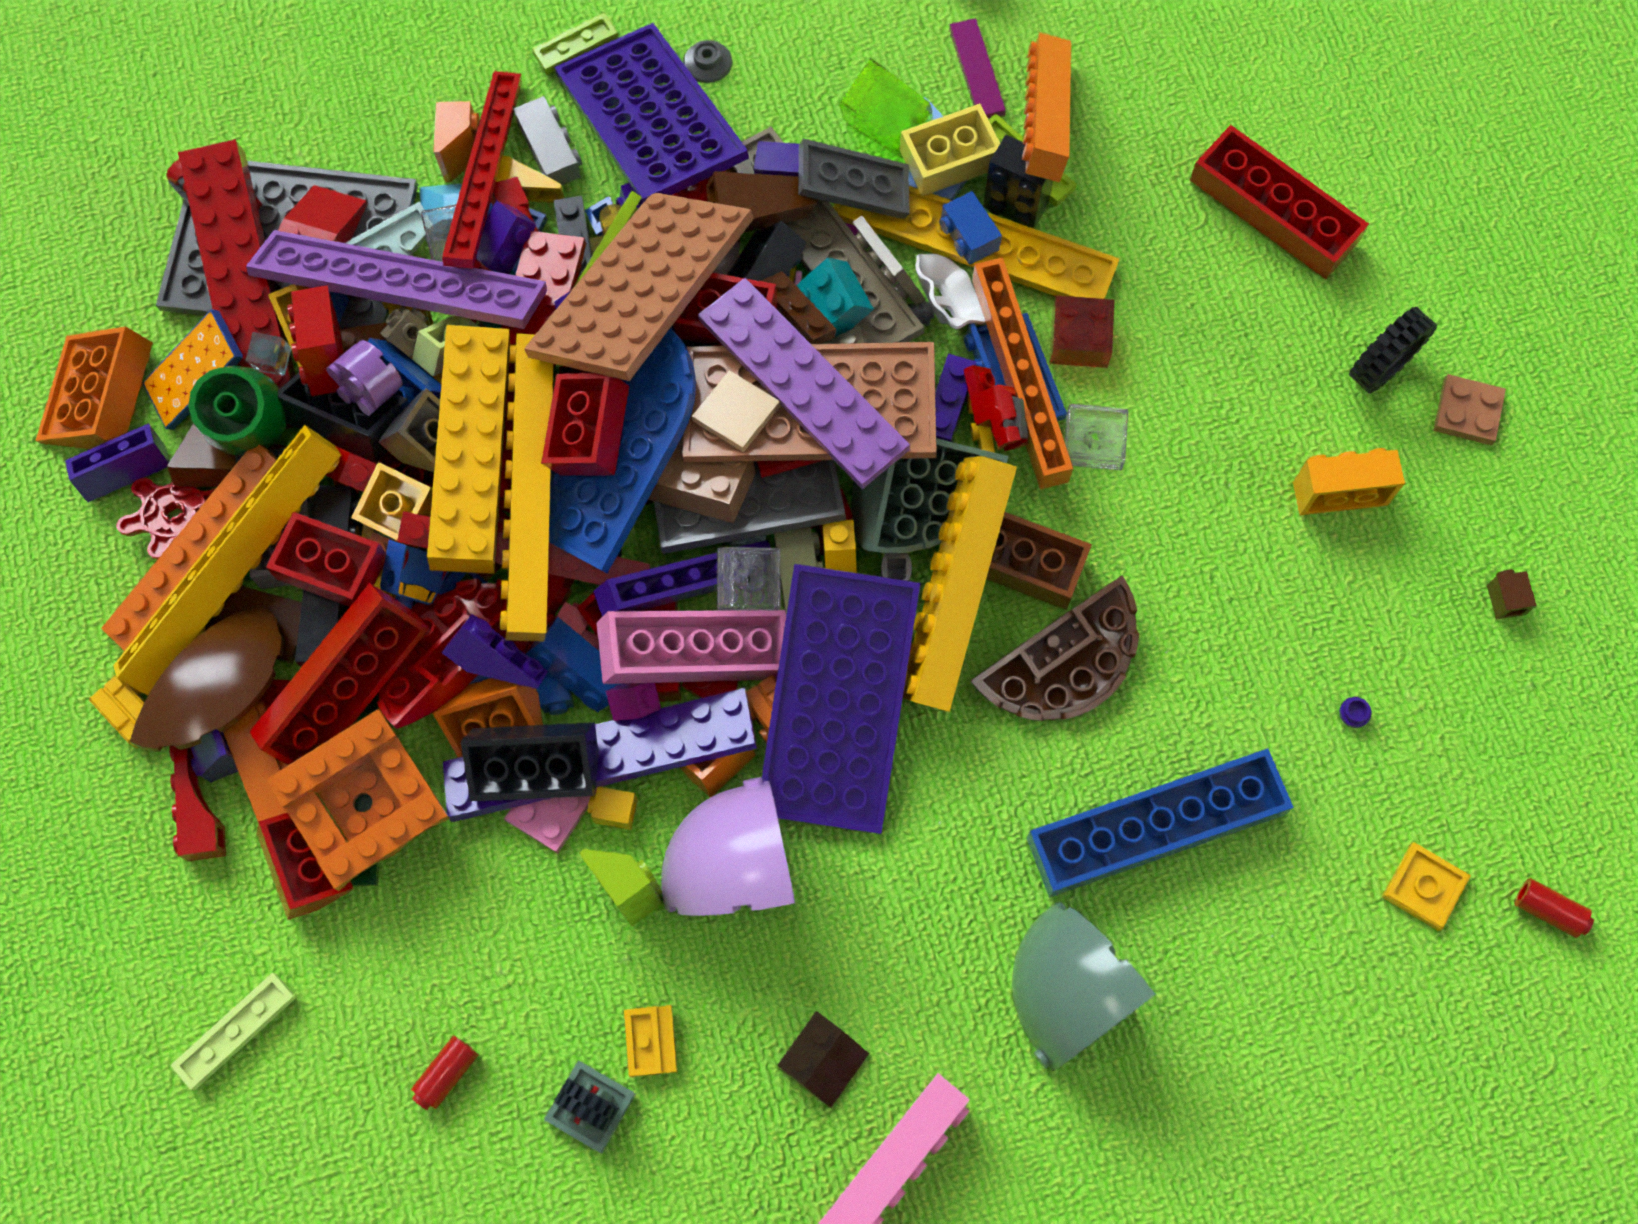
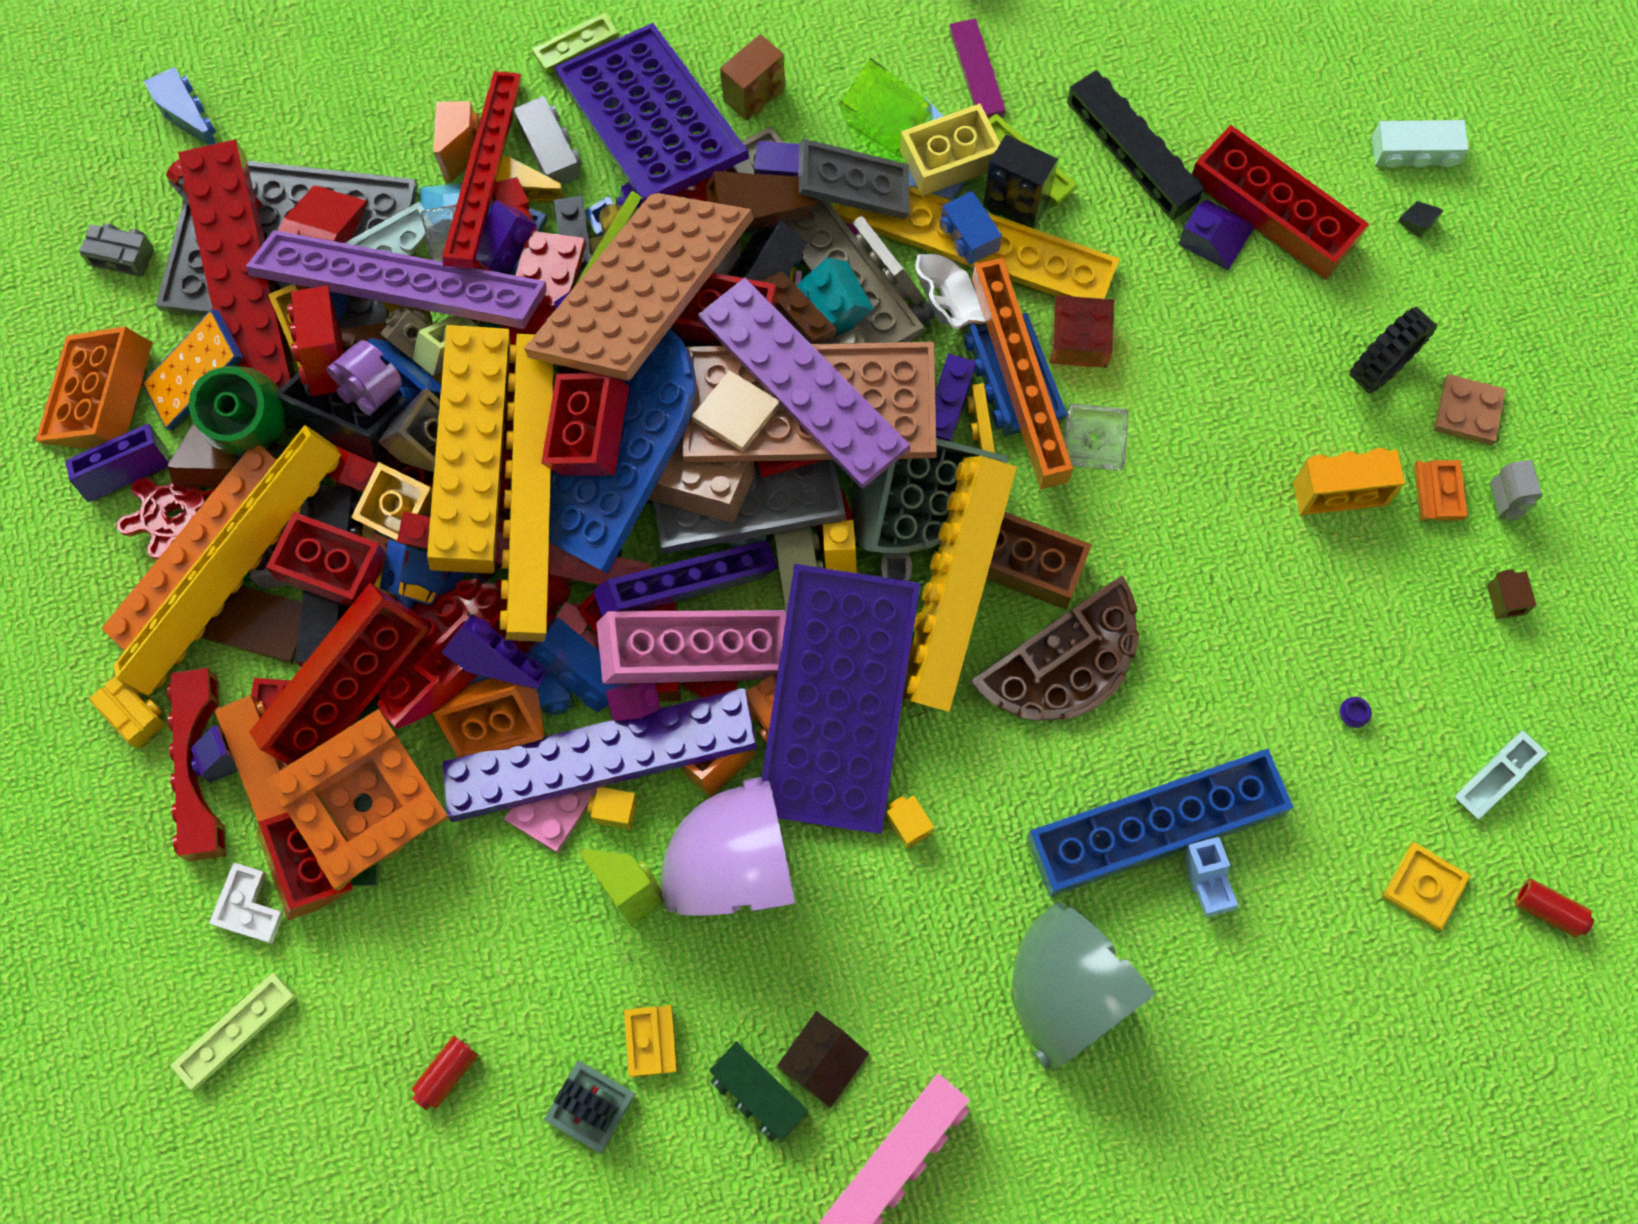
reddish brown brick [130,605,284,752] -> none
clear light blue brick [246,332,291,376] -> none
black slope [460,722,599,801] -> none
dark grey piece [683,40,732,83] -> none
clear brick [717,547,781,611] -> none
red plate [963,365,1029,451] -> none
orange brick [1022,32,1071,182] -> none
none -> dark grey brick [79,223,154,277]
none -> slope [144,67,217,145]
none -> white plate [209,863,284,944]
none -> dark green brick [709,1041,809,1142]
none -> brick [720,34,786,120]
none -> yellow brick [886,795,934,849]
none -> black brick [1067,70,1204,221]
none -> dark purple slope [1178,199,1254,271]
none -> light blue brick [1185,837,1238,917]
none -> light aqua brick [1372,120,1469,168]
none -> black slope [1398,201,1443,238]
none -> orange plate [1414,460,1468,521]
none -> light aqua slope [1454,731,1547,820]
none -> light grey brick [1489,460,1542,521]

